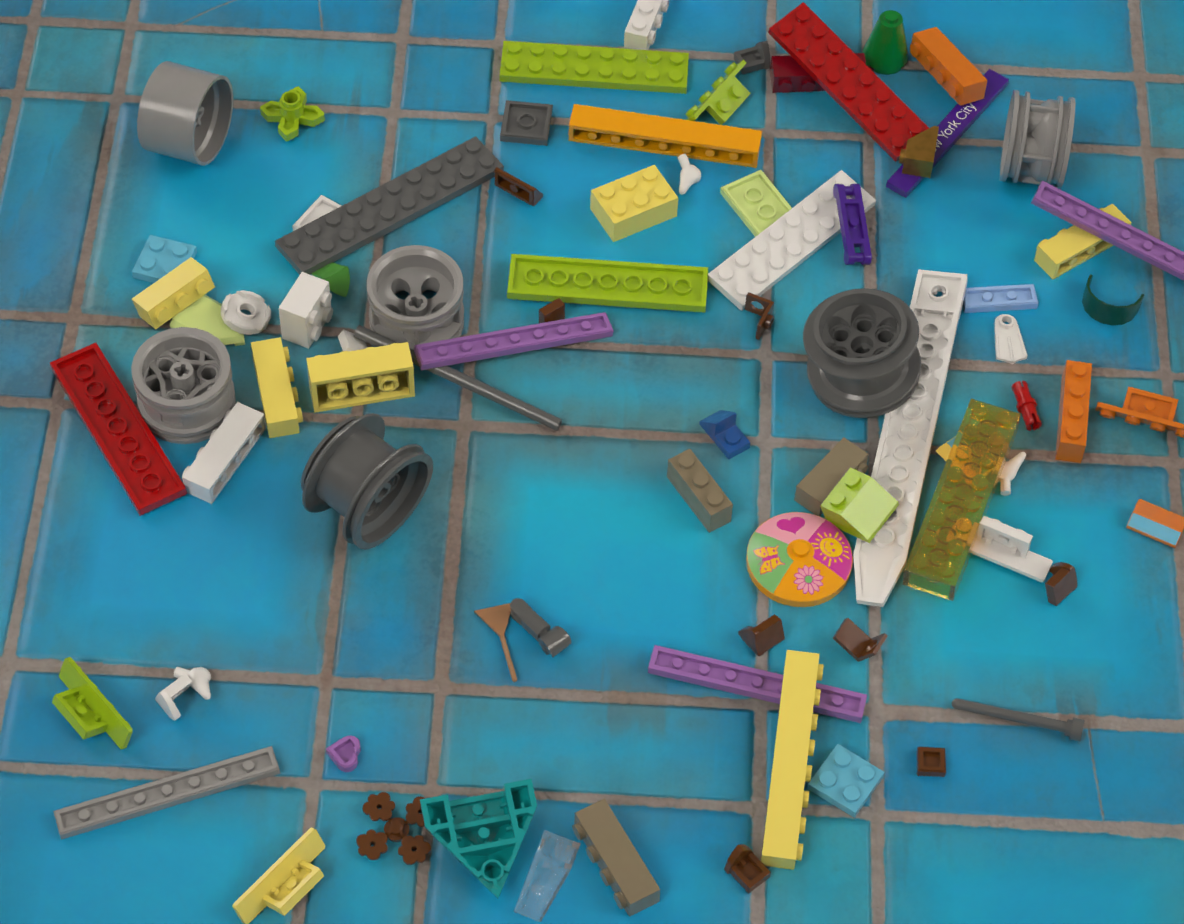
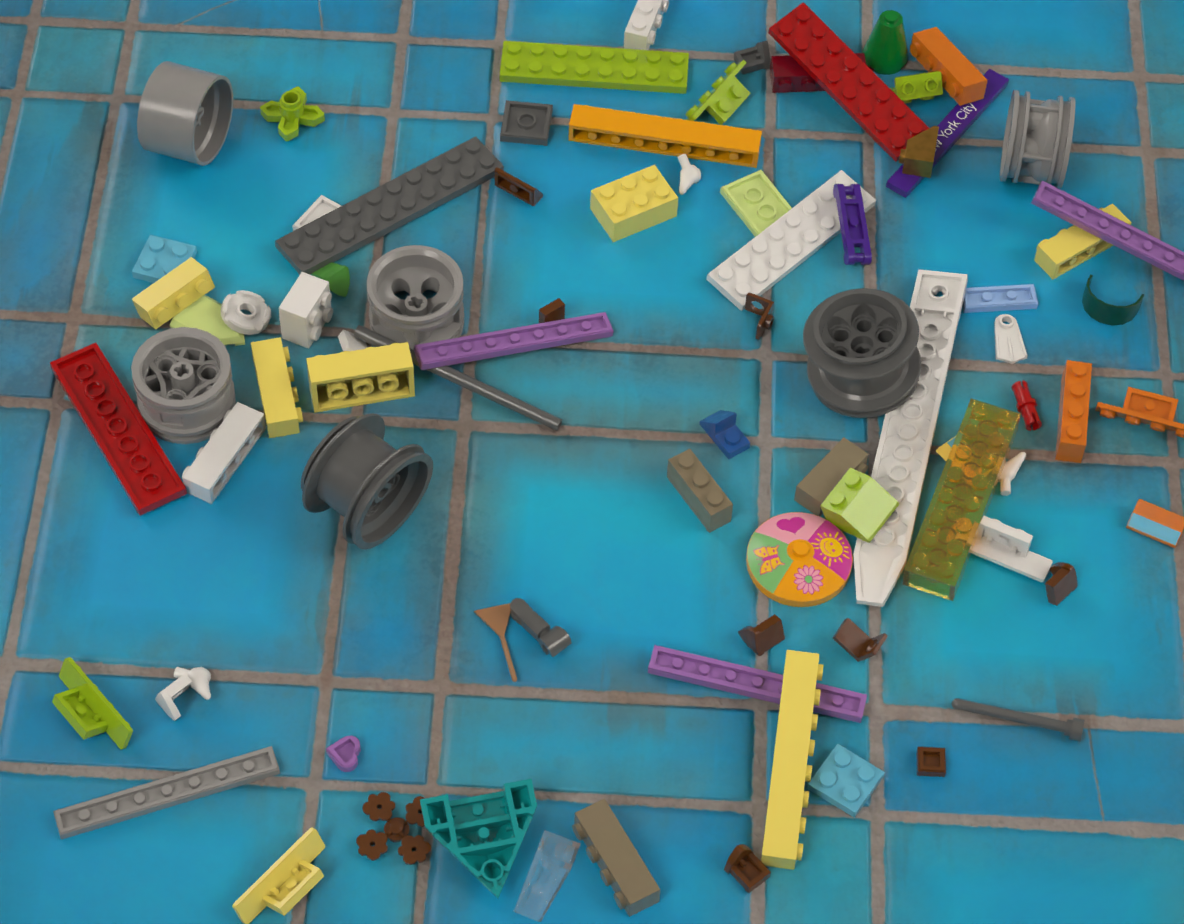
lime plate [507,254,708,312] -> none
none -> lime bracket [890,71,943,103]

